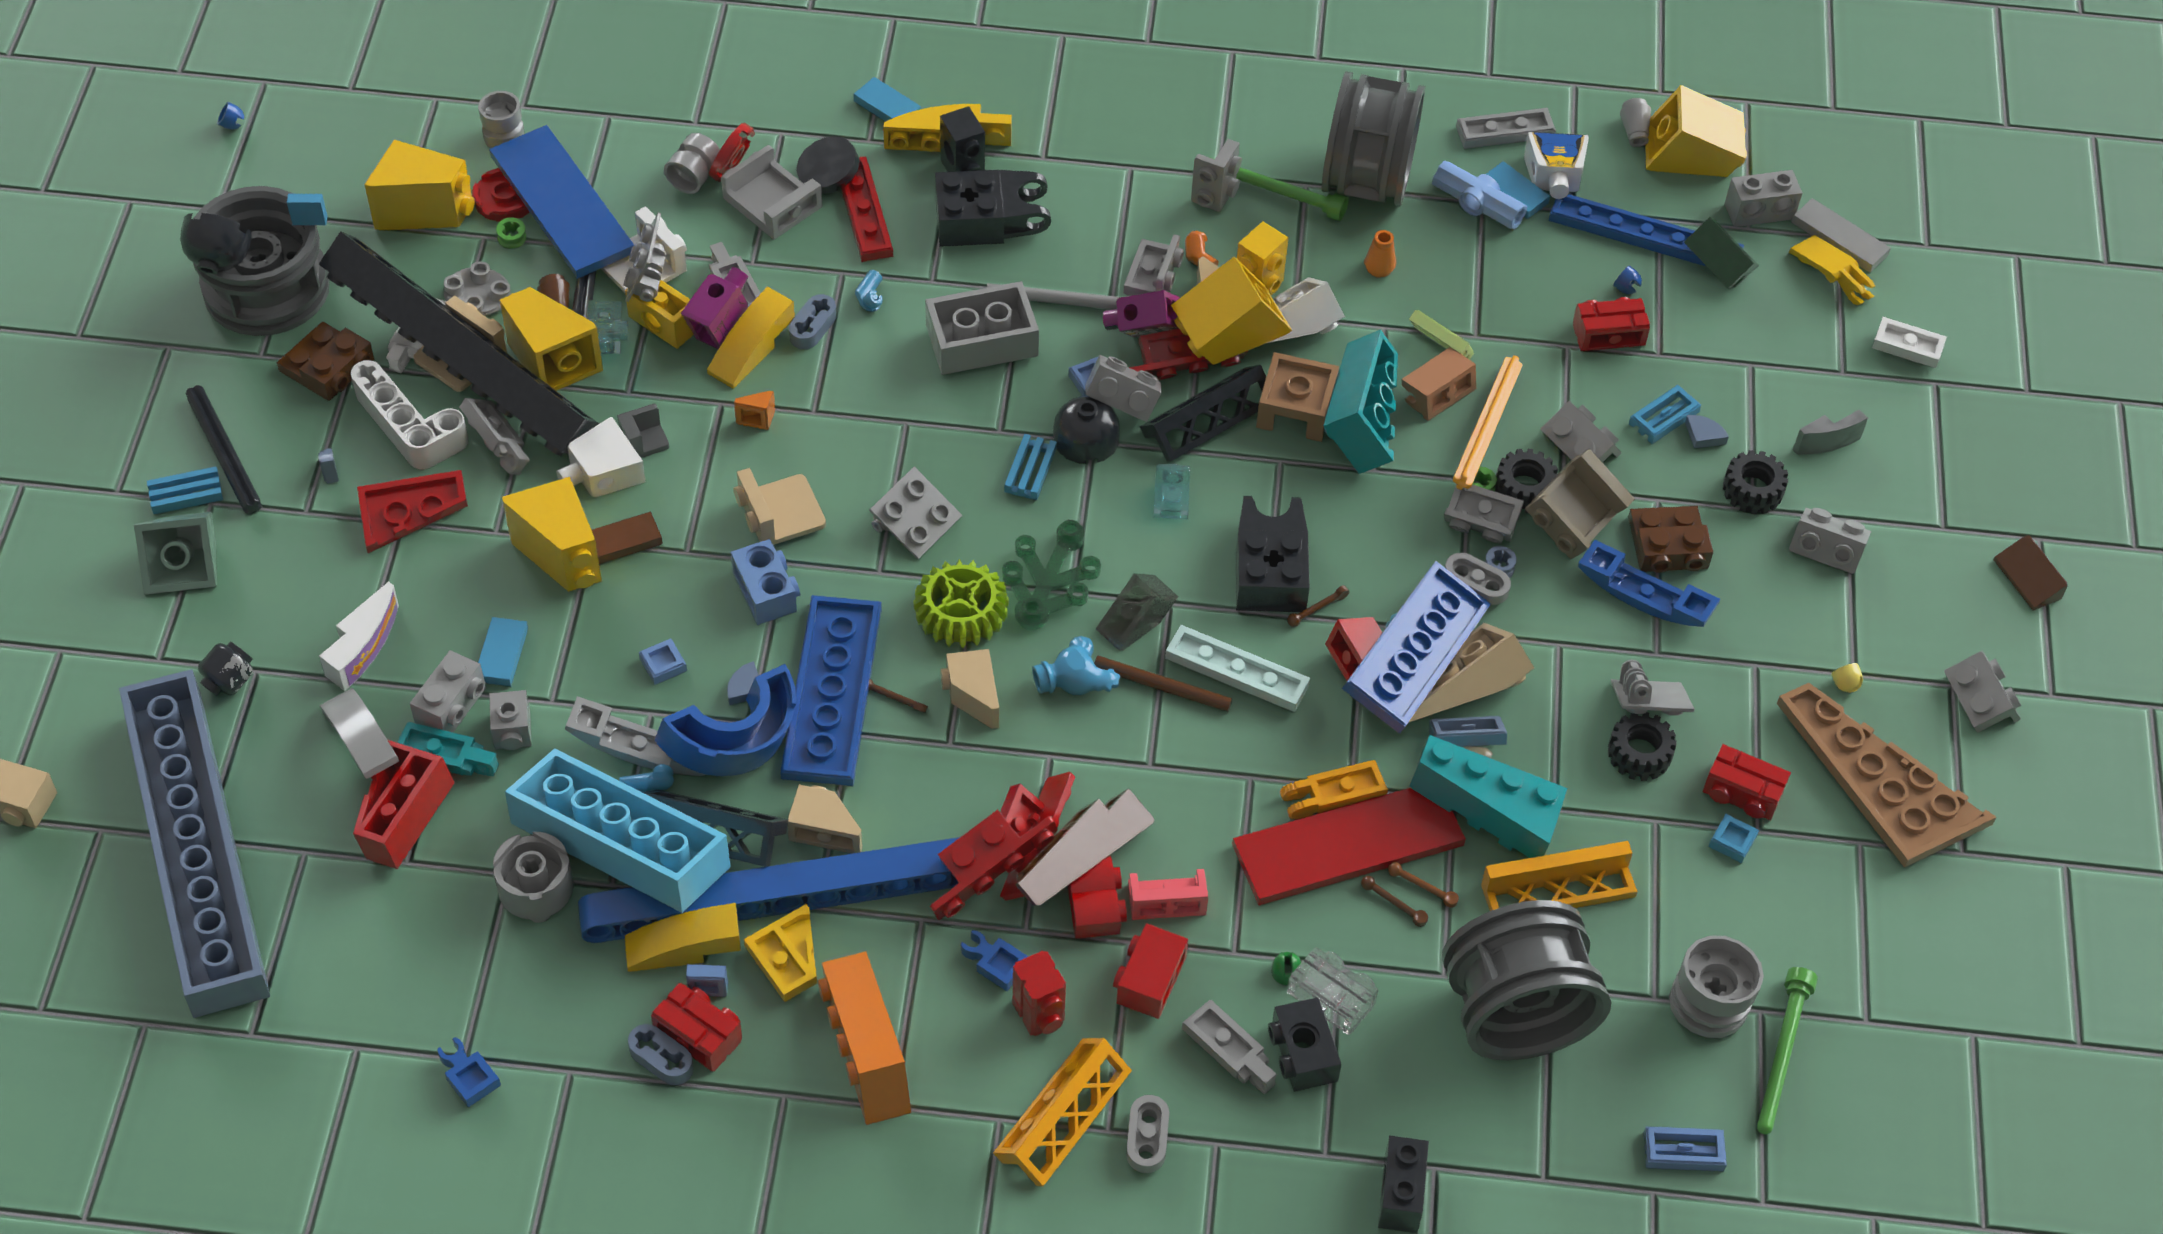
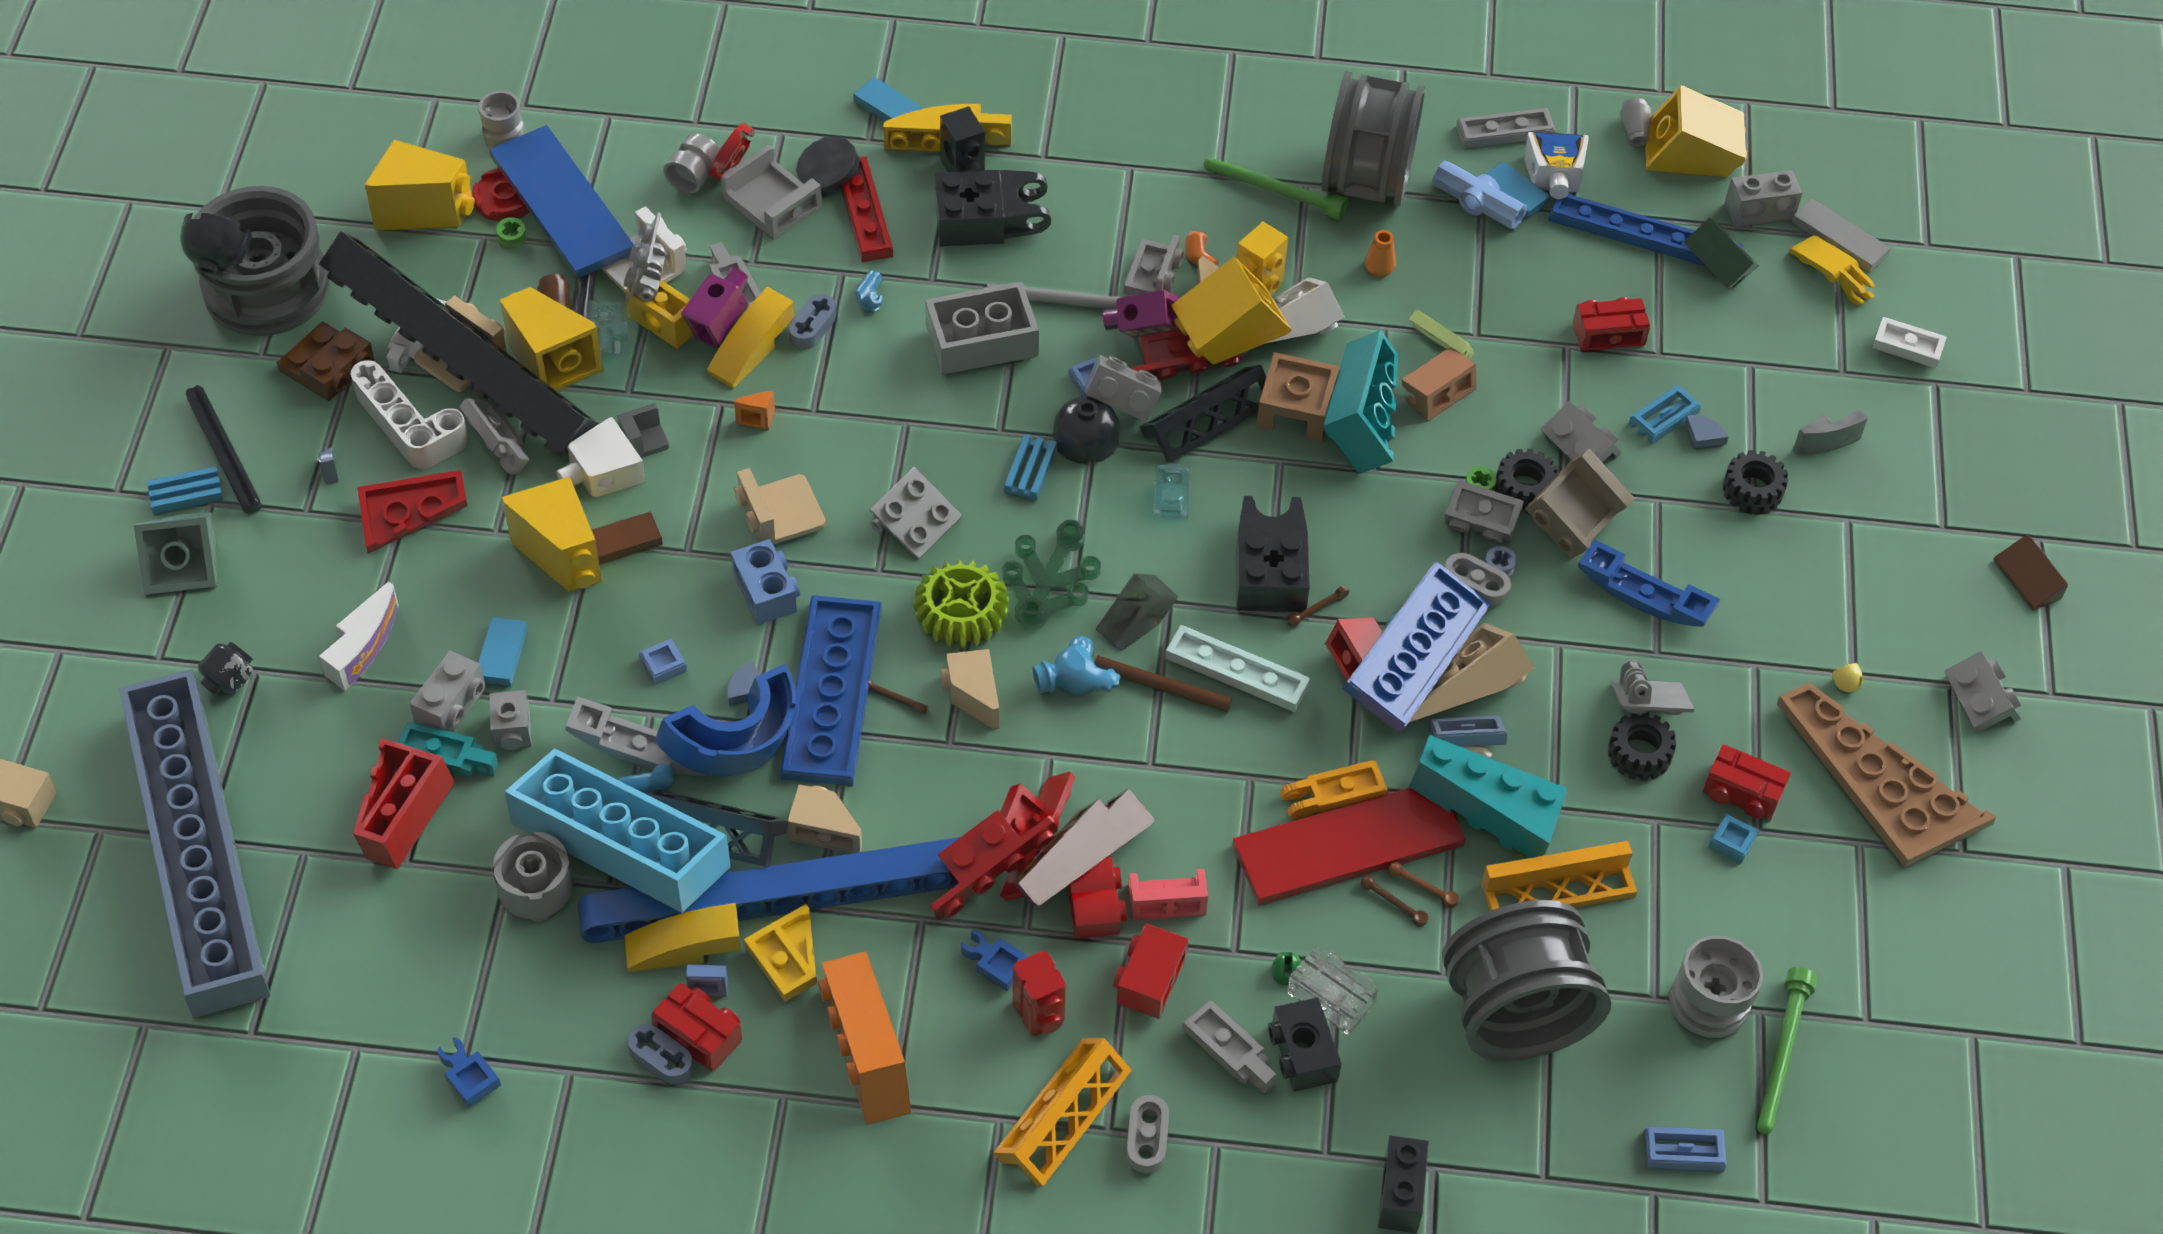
blue hinge [217,102,244,130] -> none
dark azure tile [287,194,328,225] -> none
light grey slope [319,688,399,779] -> none
light grey dish [444,261,511,316] -> none
light grey bracket [1191,139,1242,212] -> none
light orange axle [1452,355,1522,490] -> none
blue hinge [1613,265,1642,294] -> none
reddish brown plate [1628,506,1713,573] -> none
light grey bracket [1789,508,1871,574] -> none

